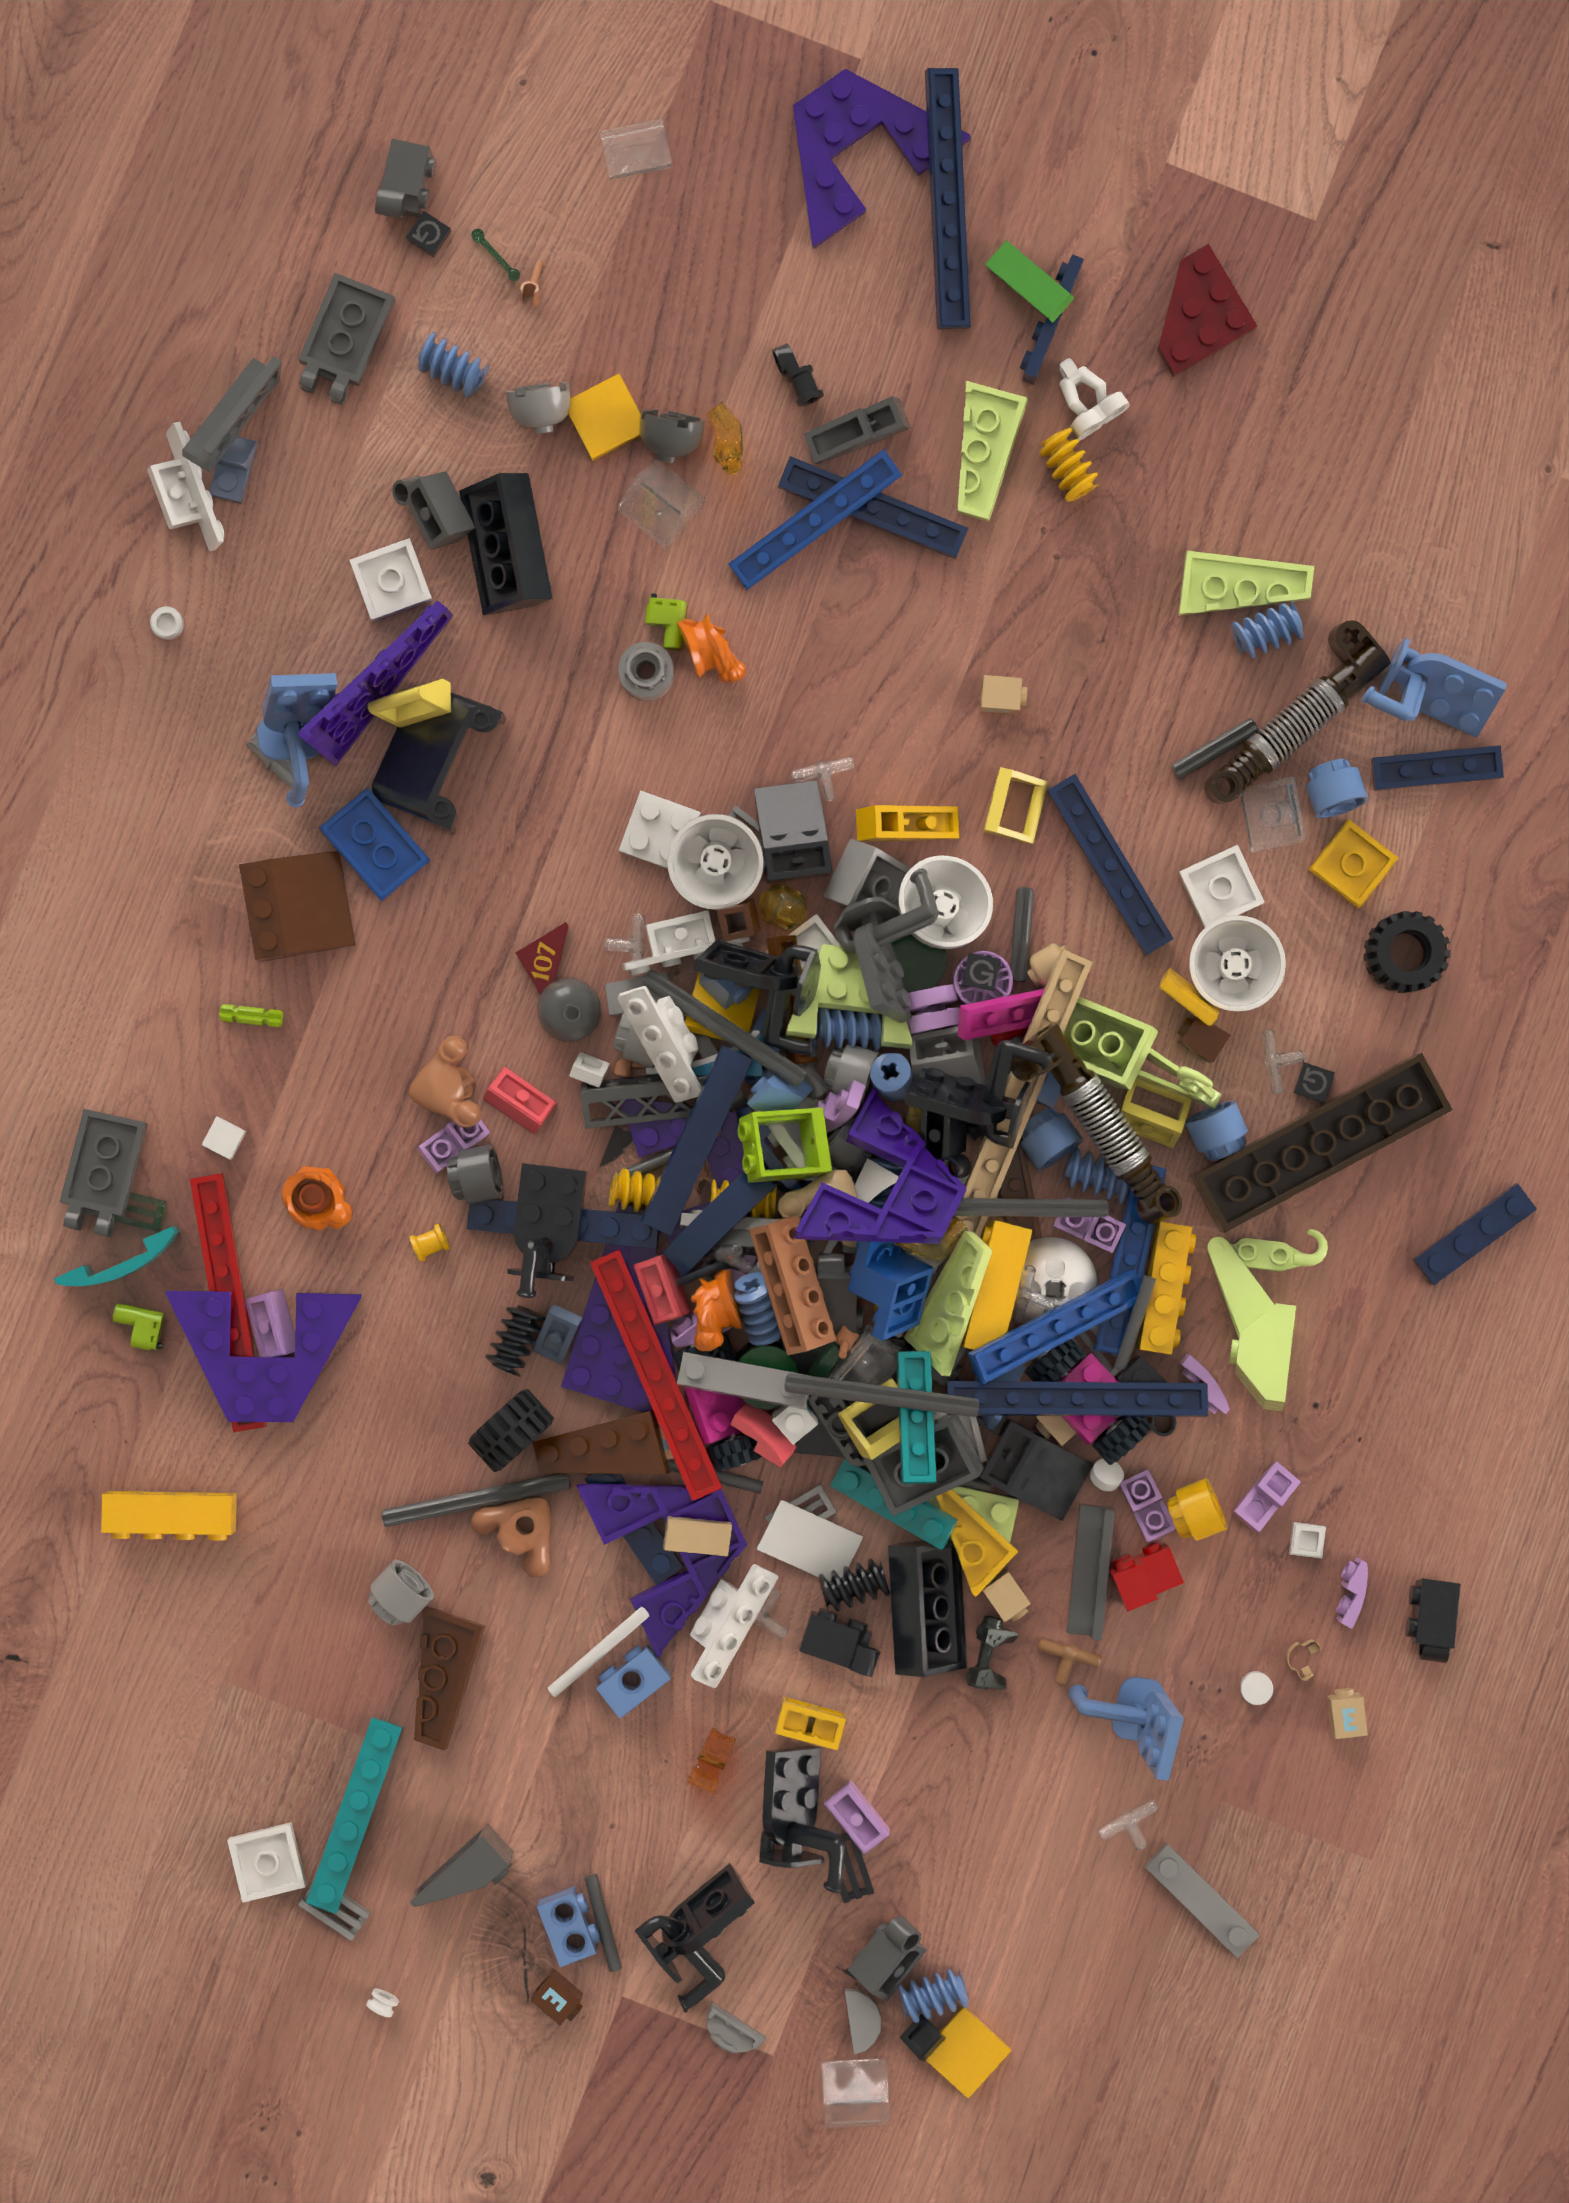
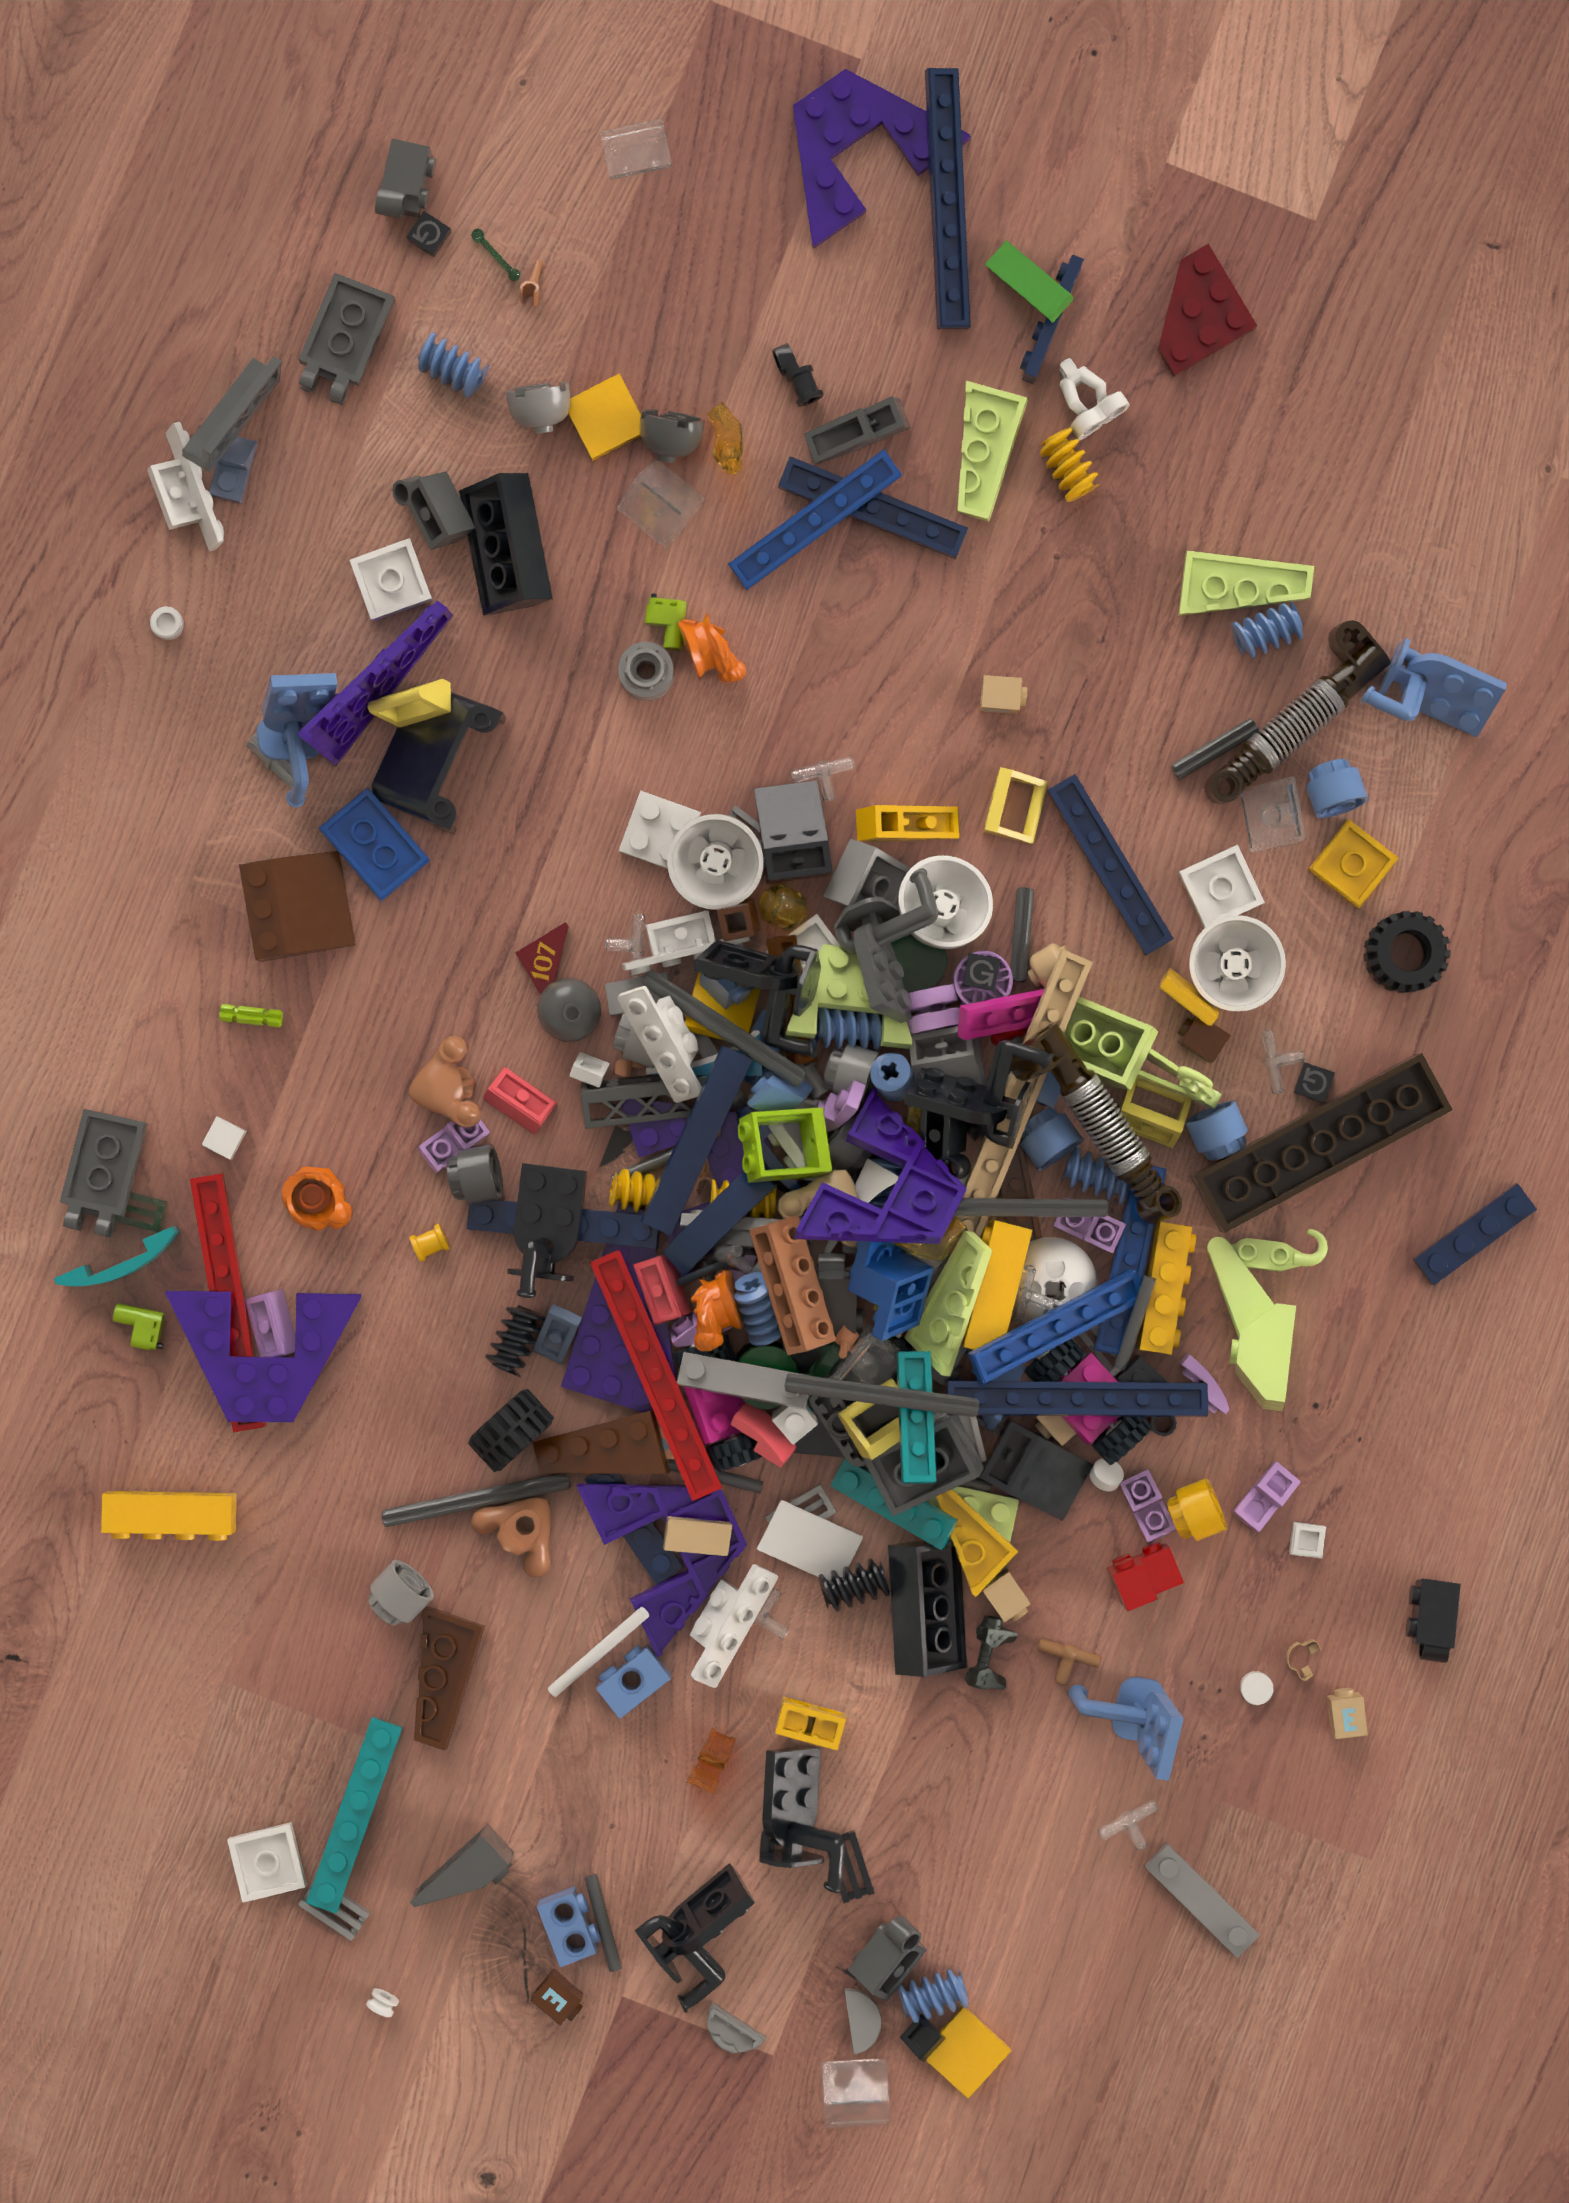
black hinge [799,1608,881,1677] -> none
lavender slope [824,1780,890,1854] -> none
dark grey fence [1066,1504,1115,1640] -> none
lavender slope [1336,1557,1368,1629] -> none
dark blue plate [1371,745,1504,791] -> none

